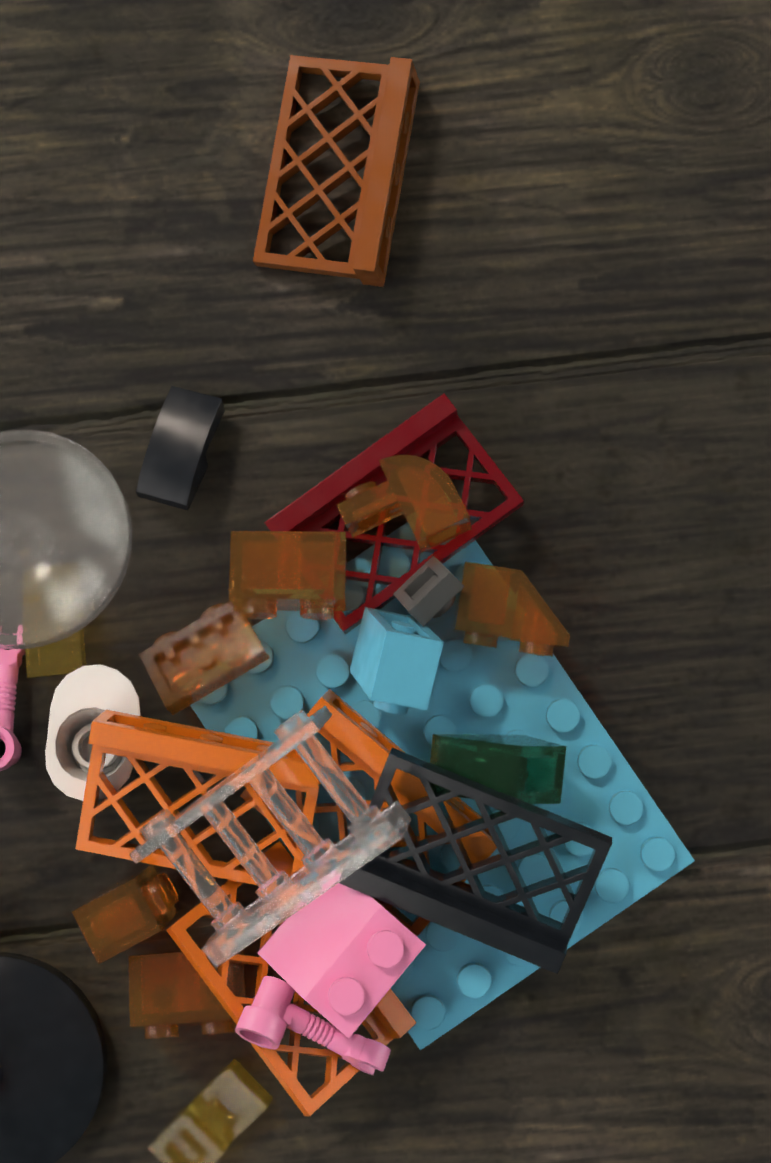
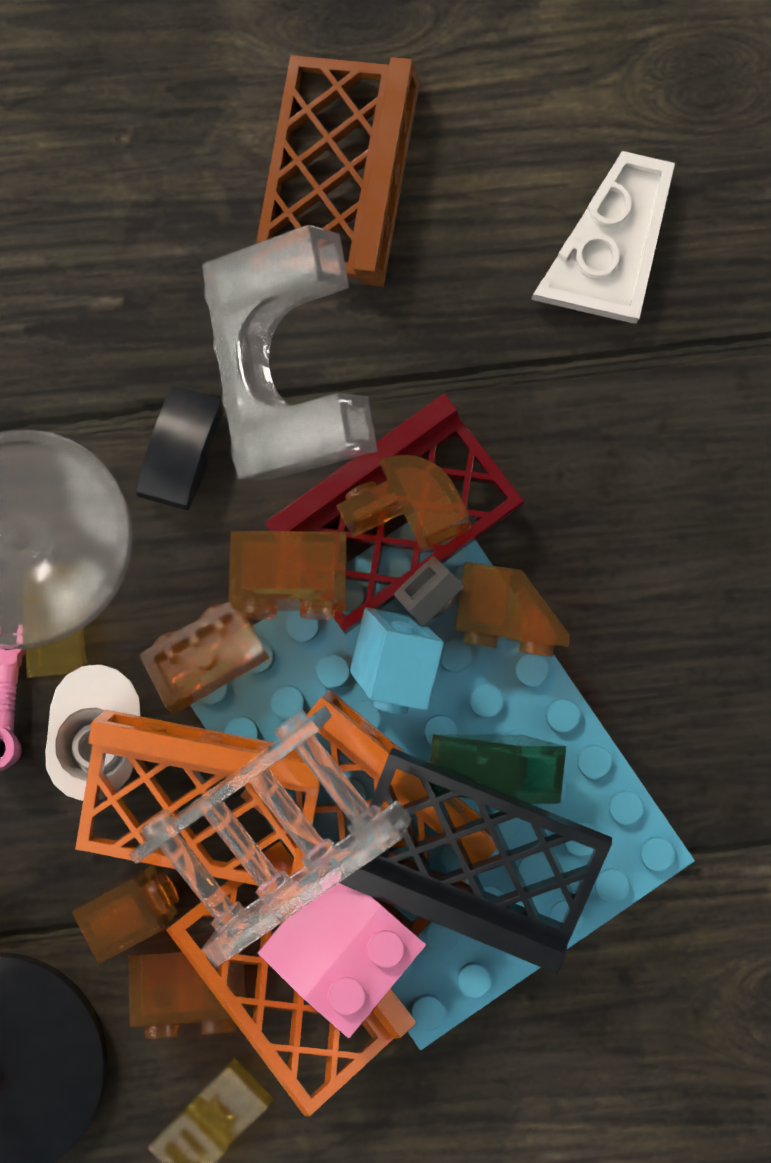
bright pink brick [235,976,391,1075] -> none
none -> clear arch [202,225,377,480]
none -> white wing [531,151,675,324]

